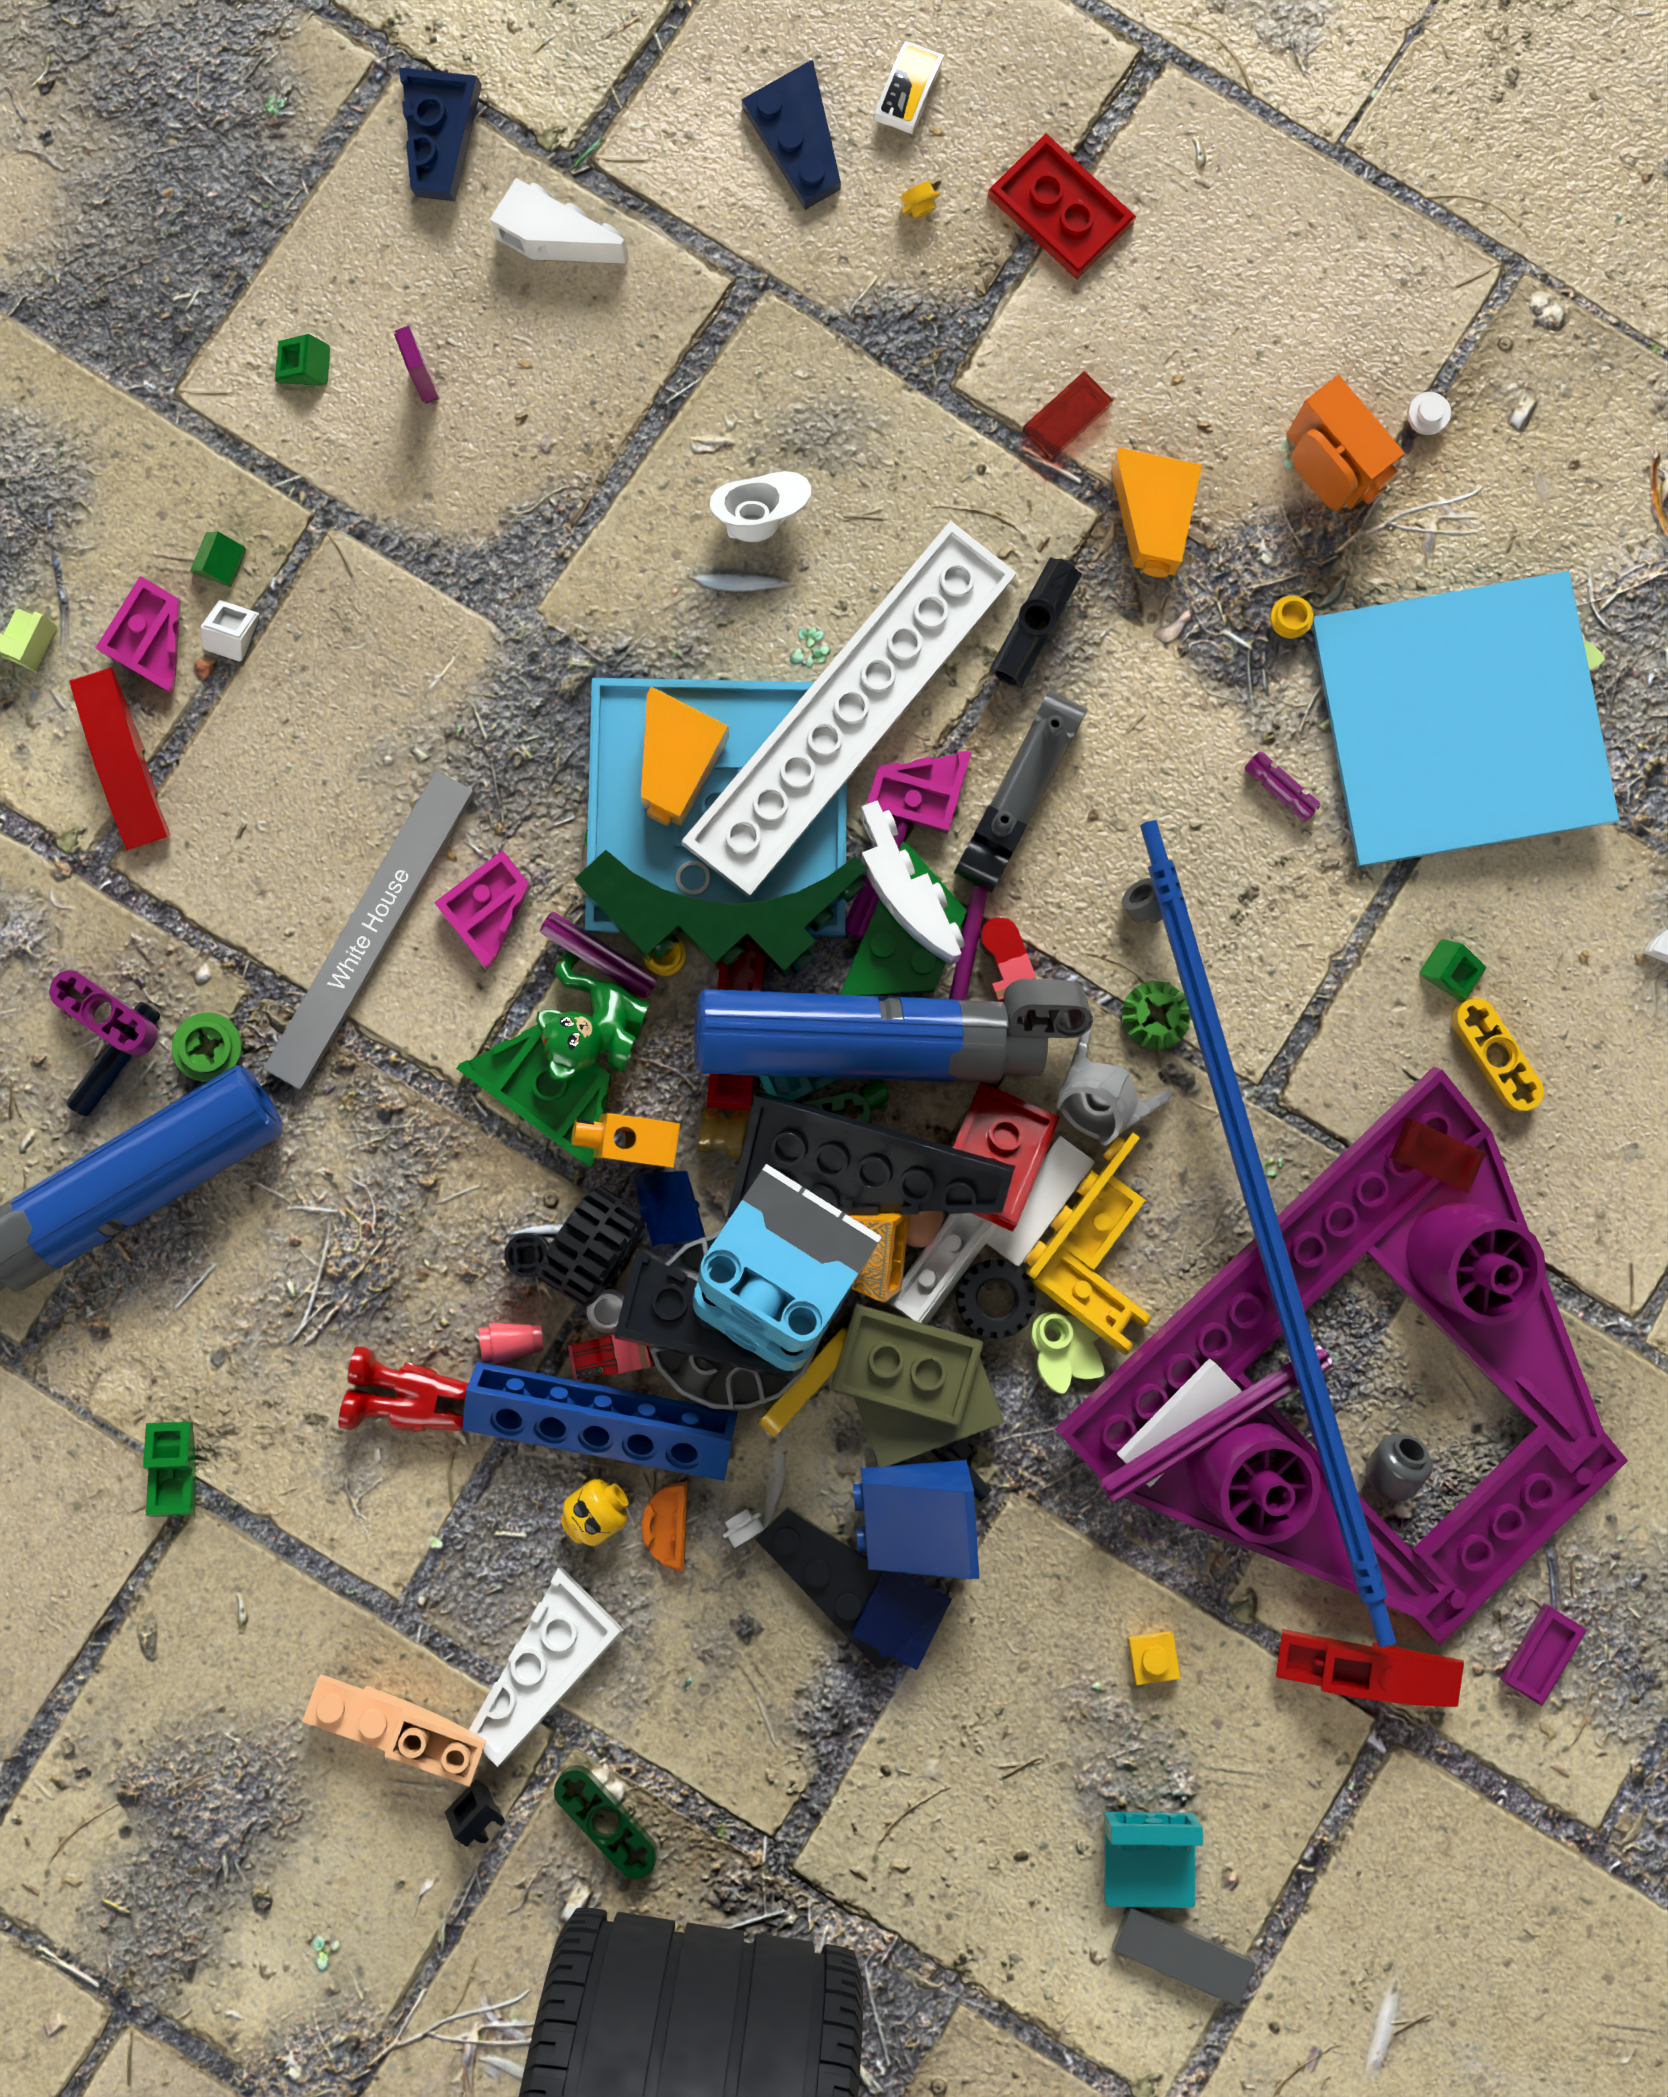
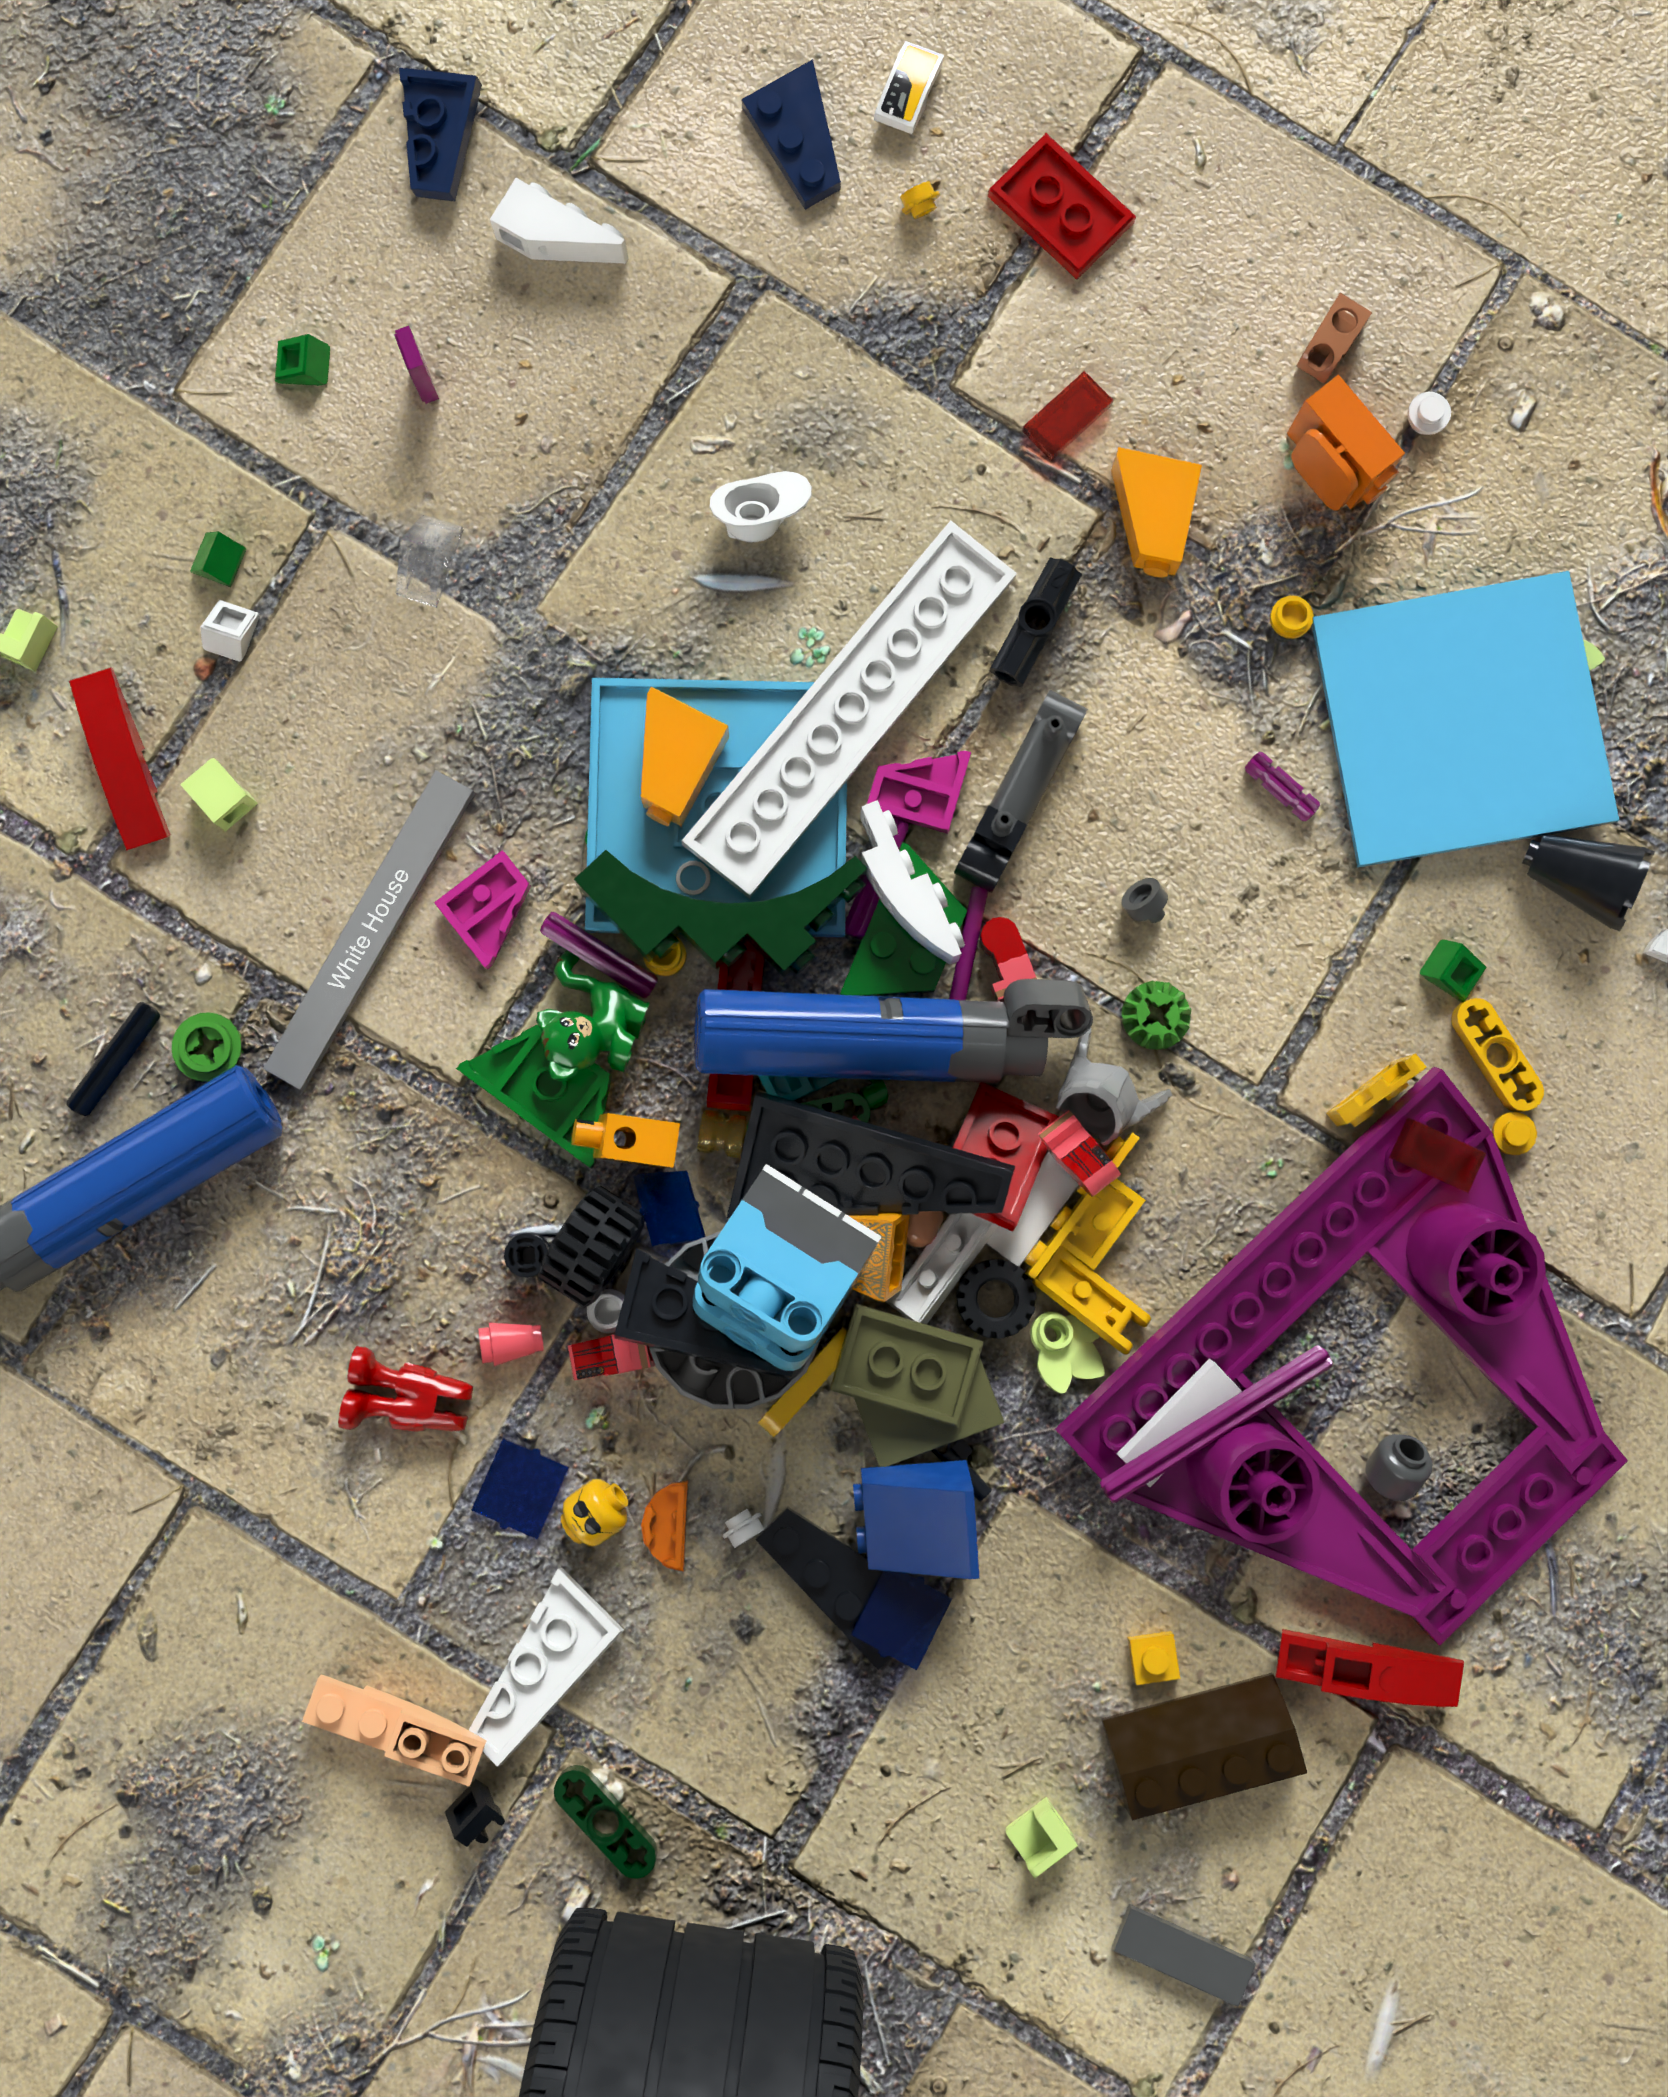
magenta beam [49,970,157,1056] -> none
dark pink wing [95,576,181,694] -> none
green slope [143,1422,196,1517] -> none
blue brick [463,1362,738,1481] -> none
teal bracket [1104,1812,1203,1908] -> none
blue axle [1140,820,1397,1647] -> none
magenta tile [1500,1603,1587,1706] -> none
none -> yellowish green panel [180,758,258,831]
none -> clear slope [395,514,464,608]
none -> clear blue piece [471,1438,570,1540]
none -> yellowish green panel [1005,1797,1078,1878]
none -> leg [1038,1110,1121,1197]
none -> dark brown slope [1101,1673,1307,1821]
none -> nougat leg [1296,293,1372,384]
none -> yellow wing [1326,1053,1427,1127]
none -> yellow plate [1492,1112,1537,1155]
none -> black cone [1522,834,1655,931]

